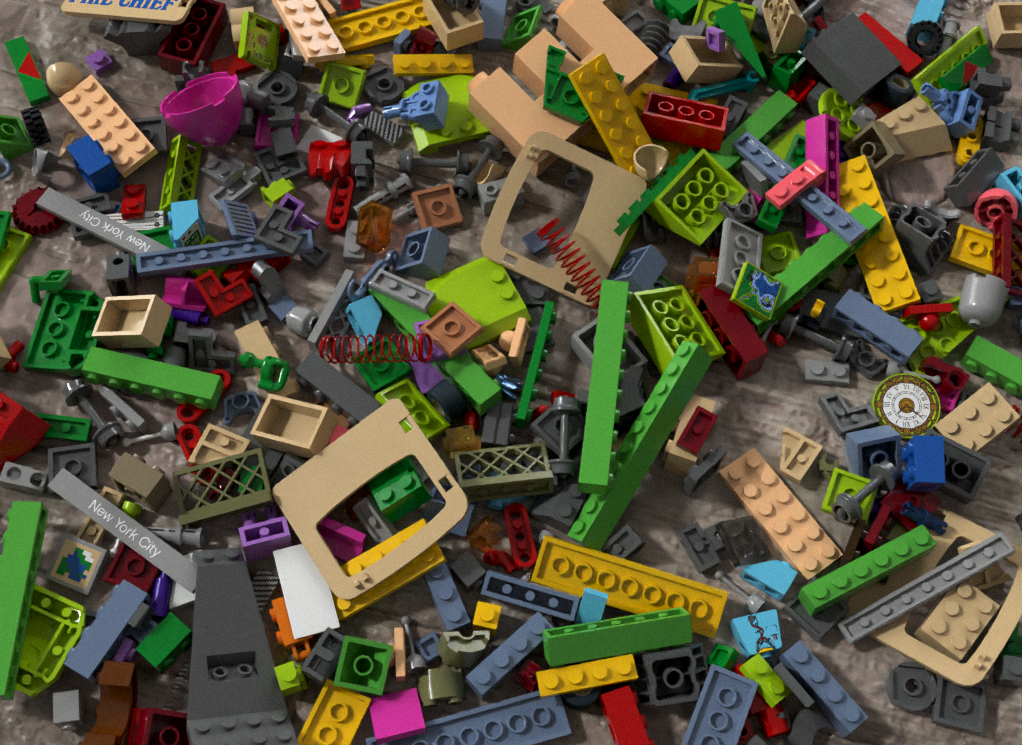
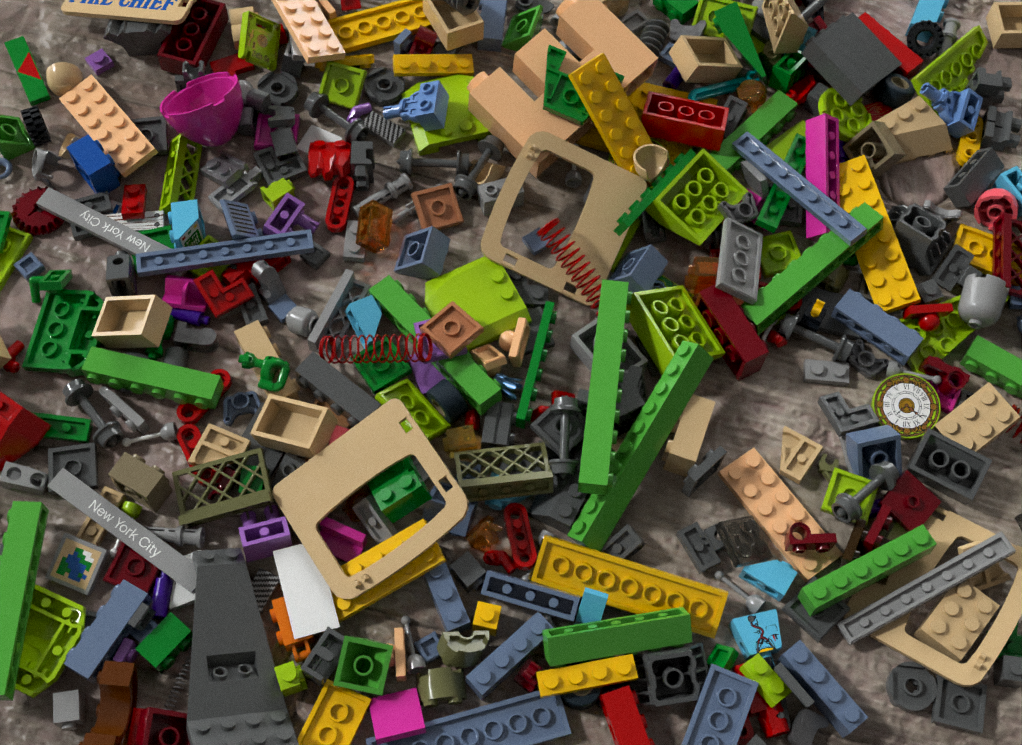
dark grey plate [187,330,237,375] -> none
dark grey plate [253,203,304,258] -> none
sand blue piece [347,250,398,301] -> none
light grey tile [368,269,437,314] -> none
dark red plate [676,406,718,457] -> none
medium lavender plate [706,26,726,52] -> none
tile [730,261,783,322] -> none
coral plate [765,159,828,211] -> none
light grey plate [850,103,877,130] -> none
dark blue pin [900,501,948,536] -> none
blue brick [901,435,945,492] -> none
green tile [938,43,994,91] -> none
none -> sand blue tile [13,252,46,282]
none -> clear orange piece [736,79,767,114]
none -> dark red plate [784,522,837,554]
none -> dark grey plate [932,244,982,292]

